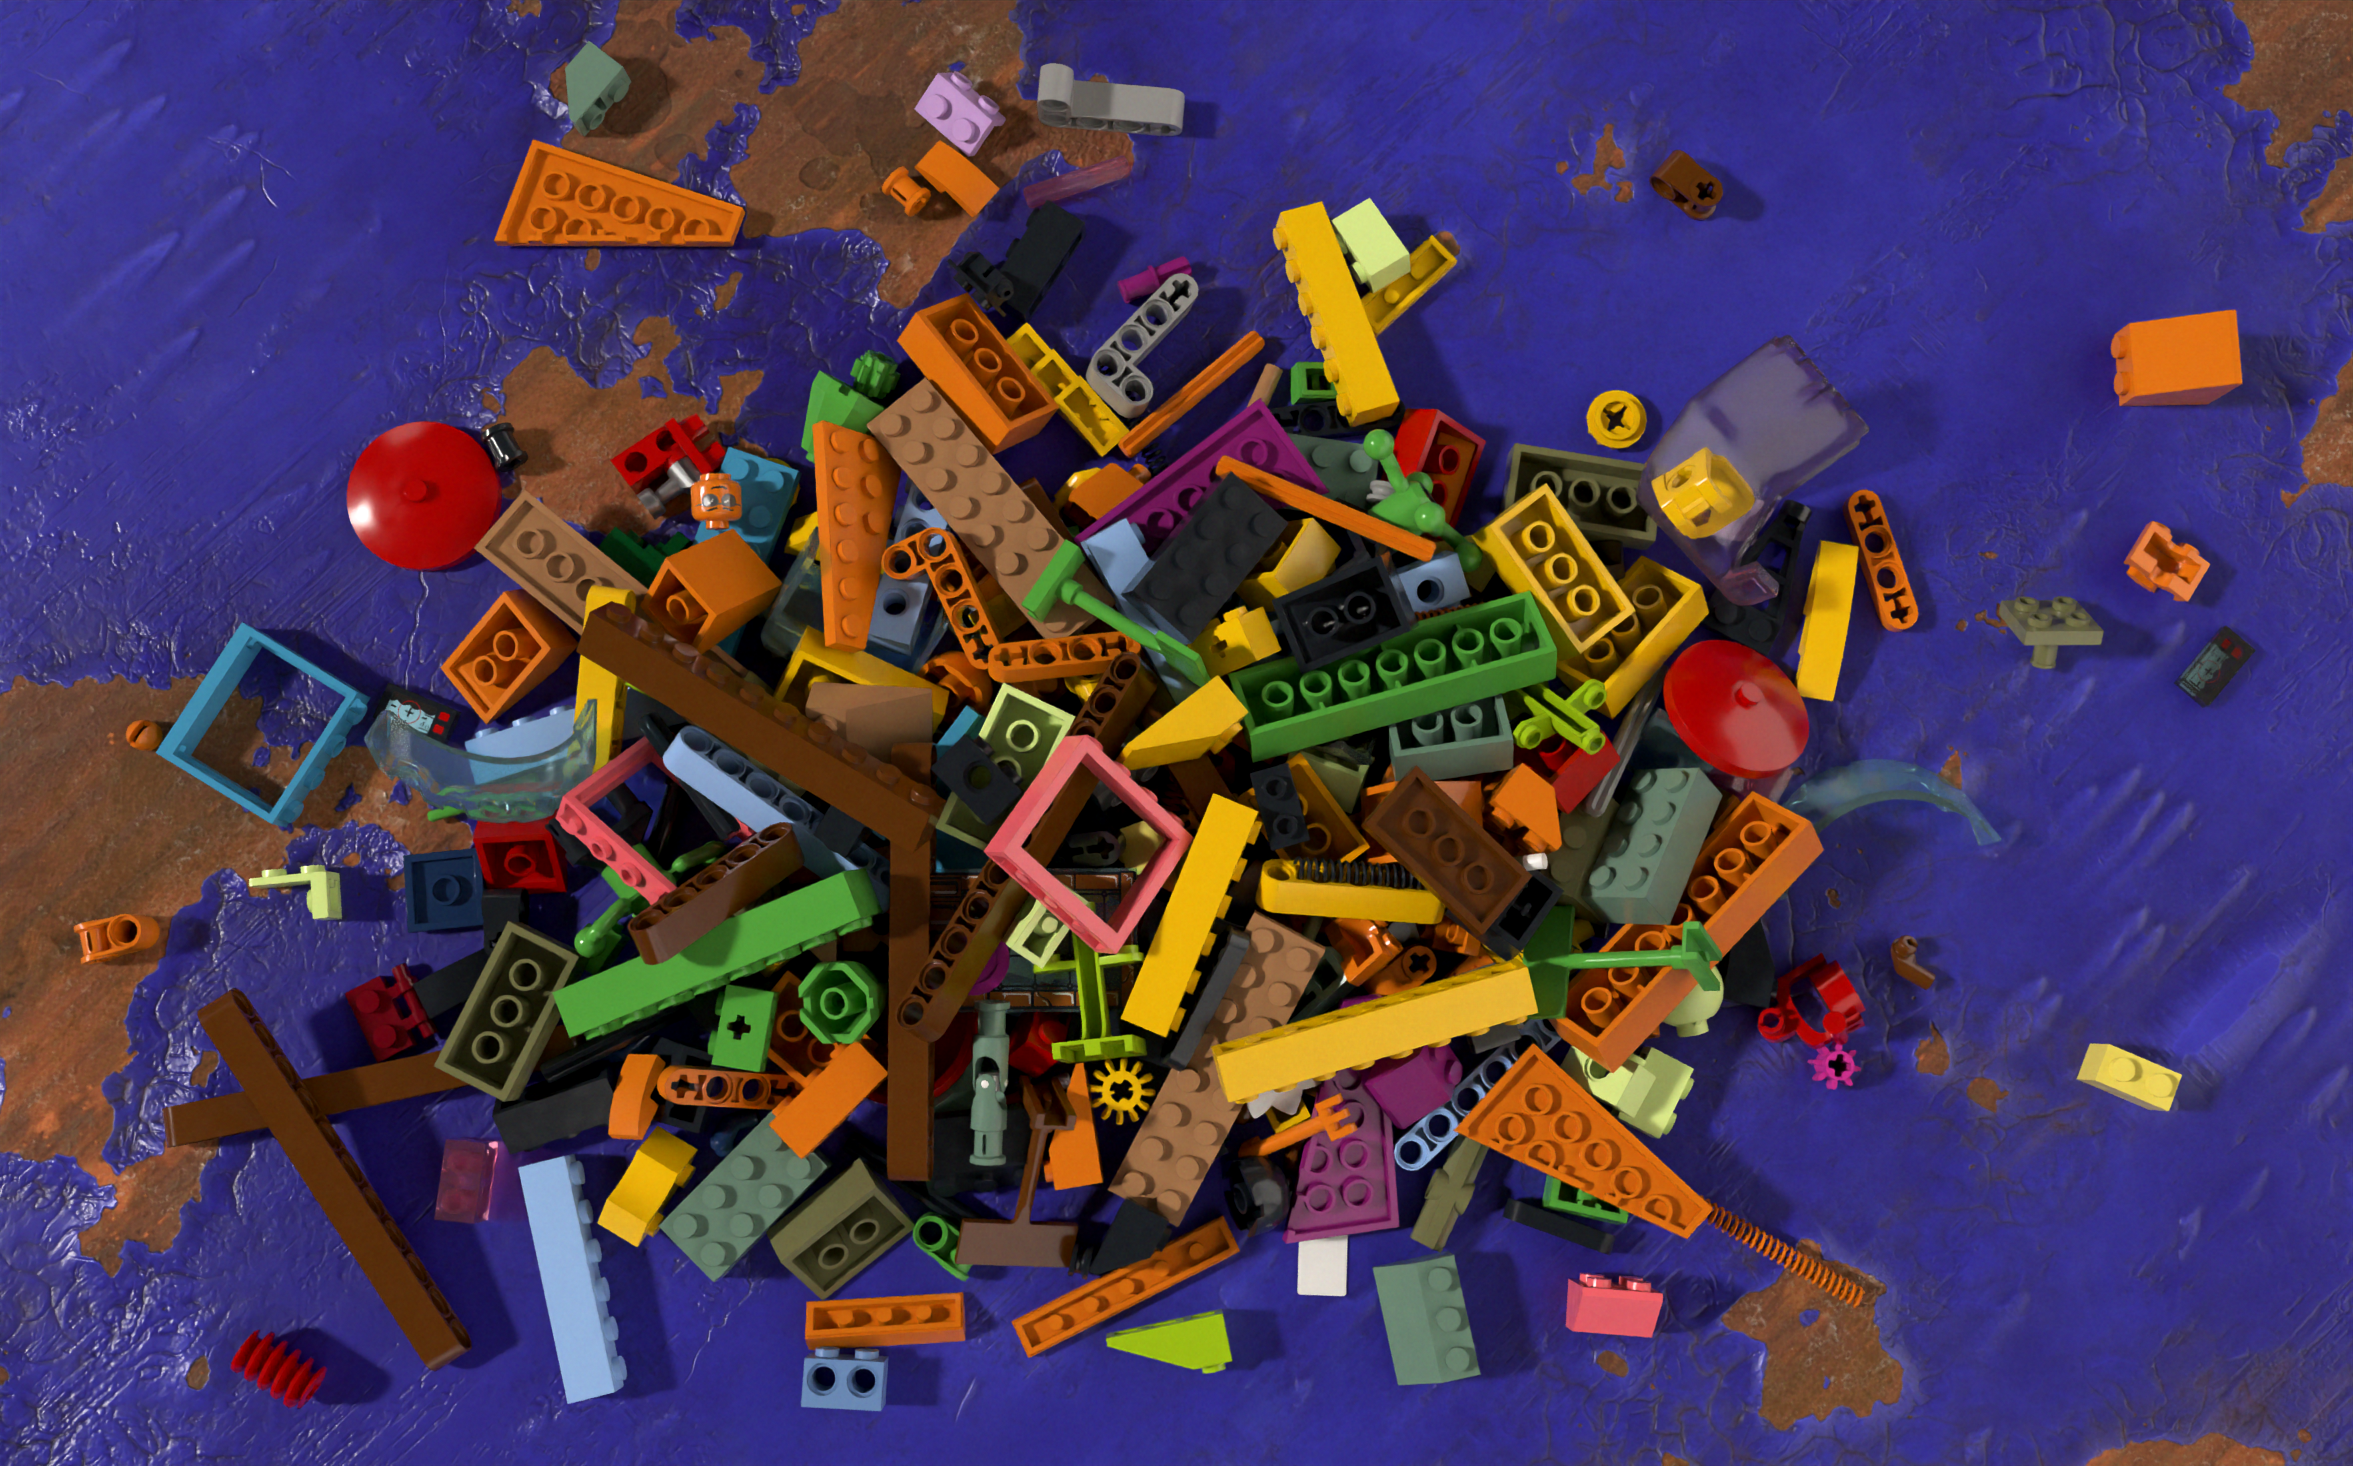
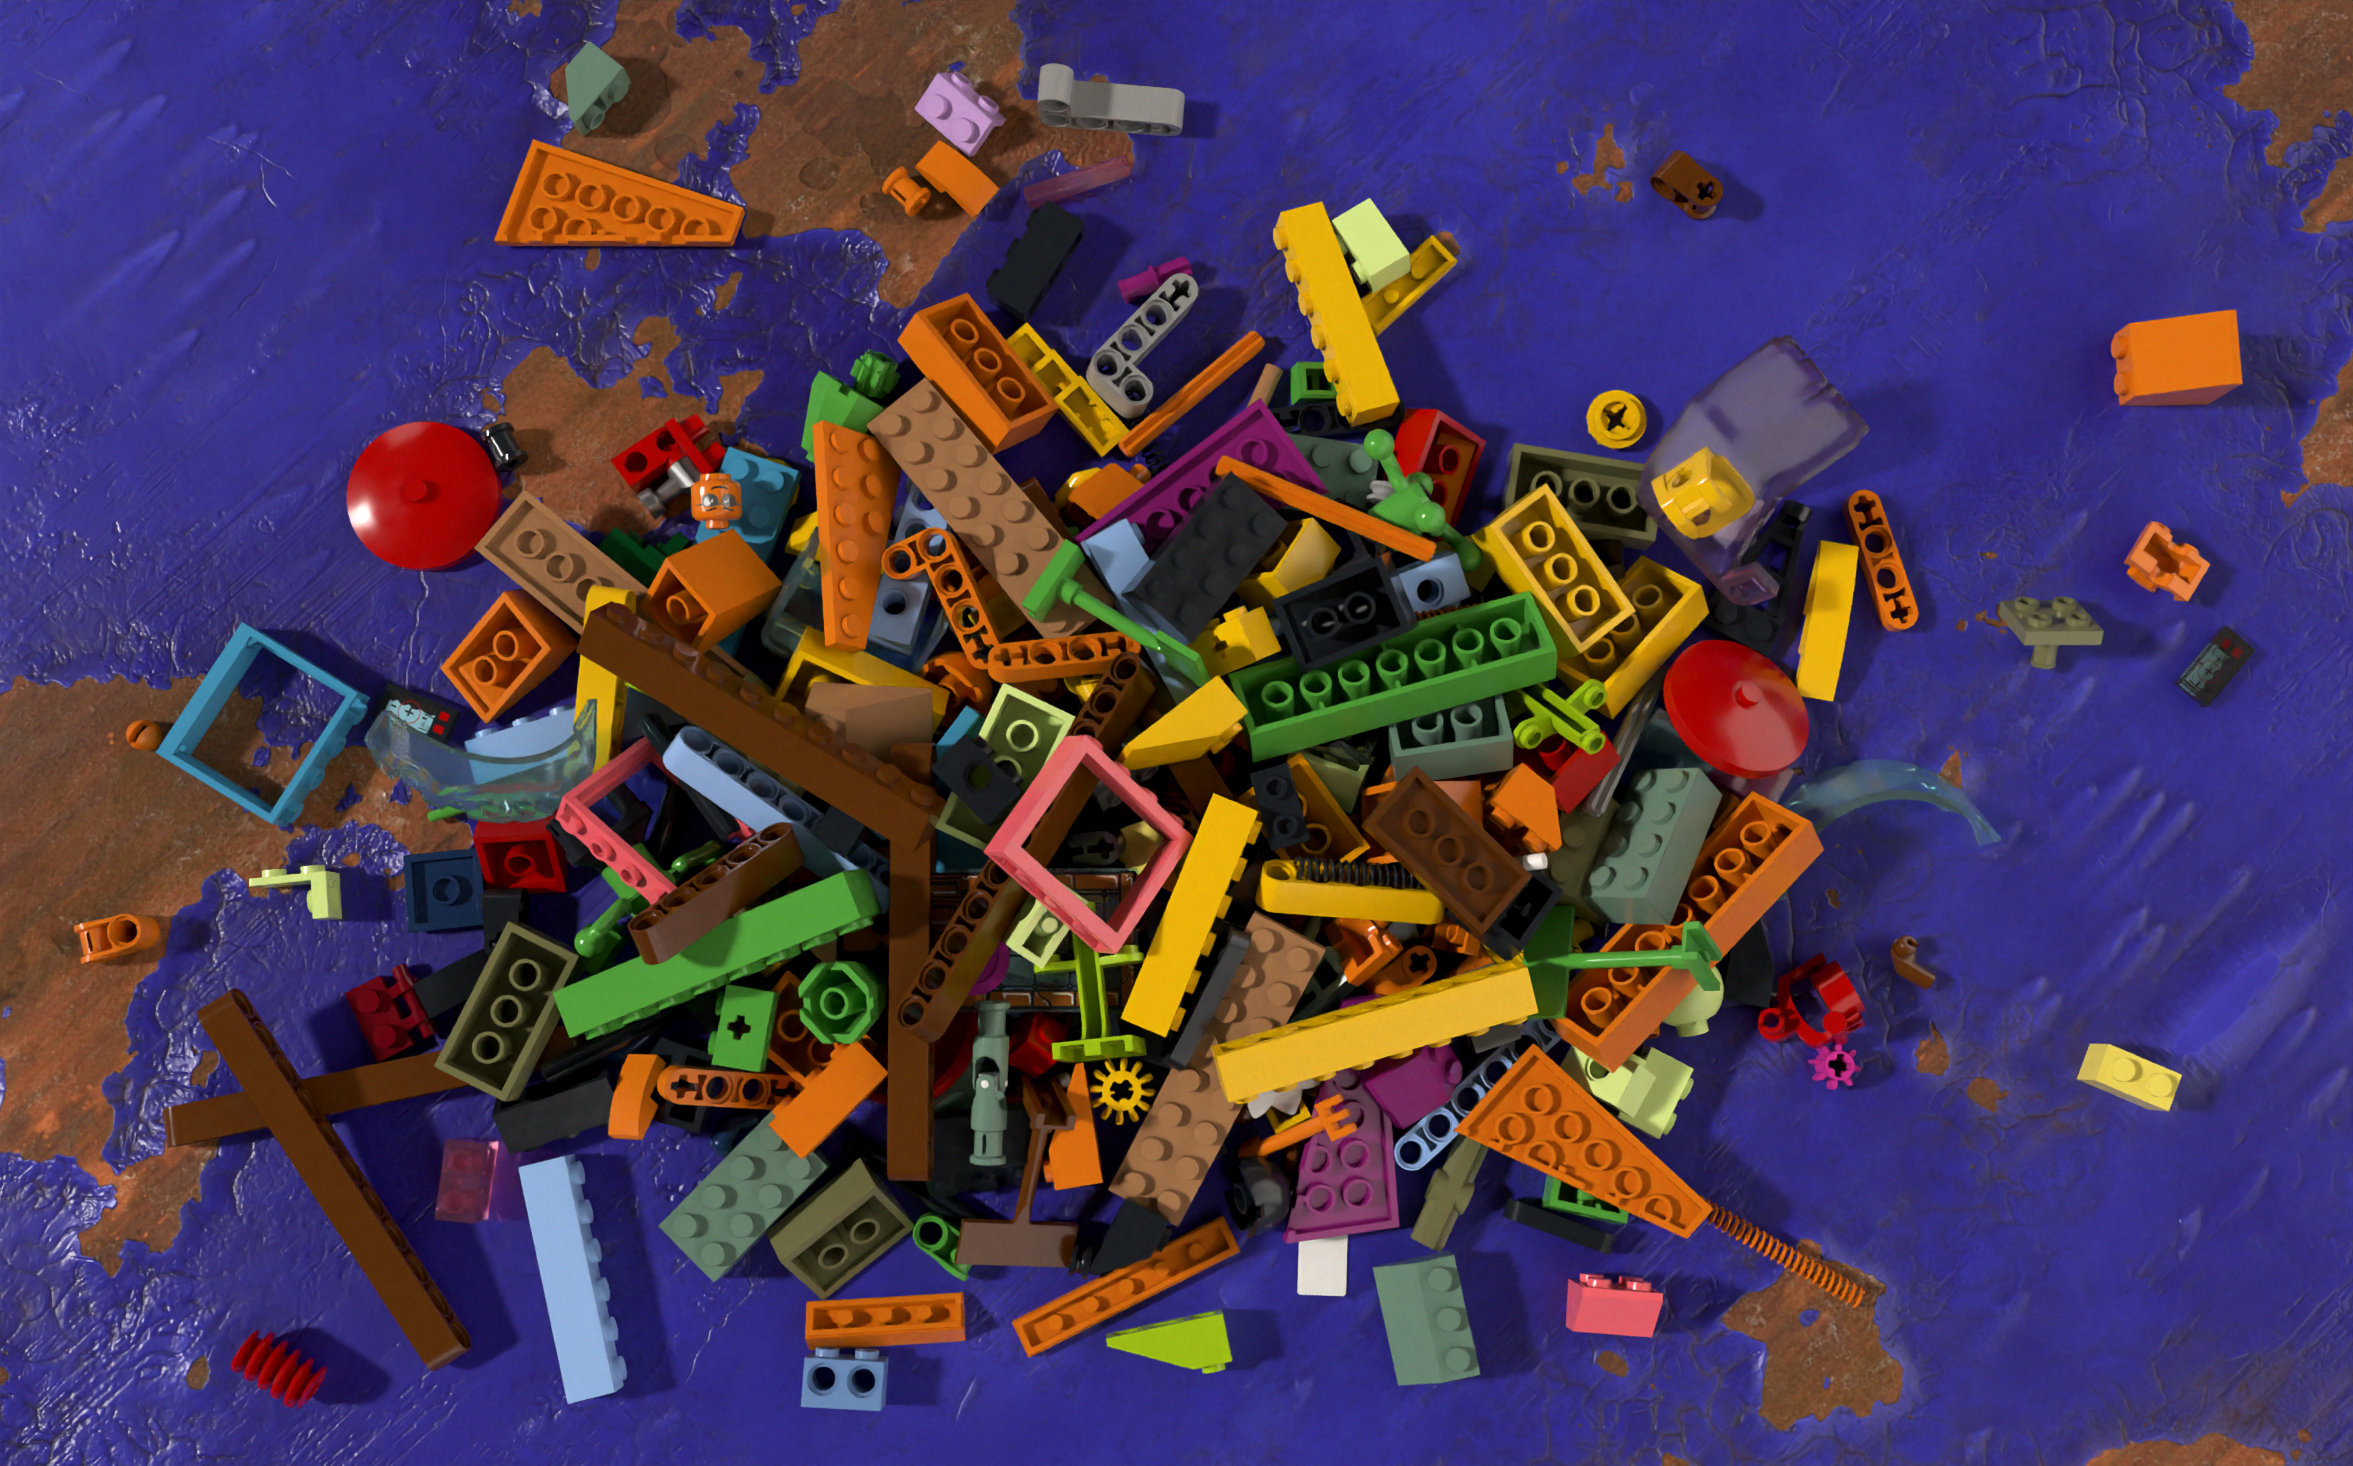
yellow brick [597,1126,698,1247] -> none
black hinge [947,251,1014,317] -> none

